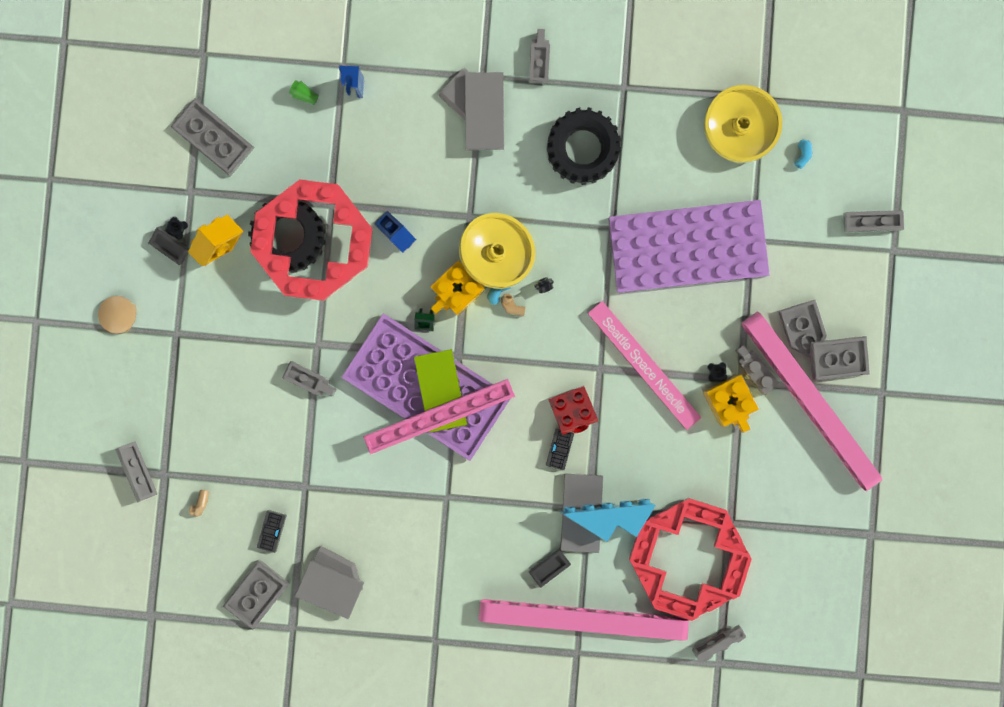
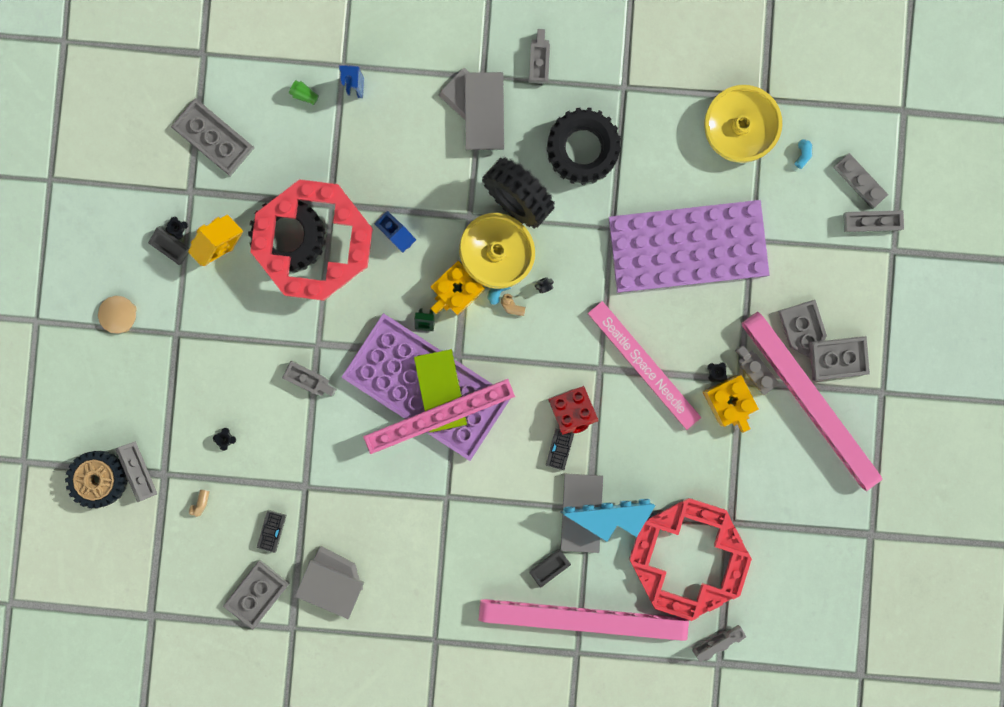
none -> wheel [65,451,128,509]
none -> black plate [213,428,236,451]
none -> black tyre [482,157,555,228]
none -> light grey plate [833,153,888,209]

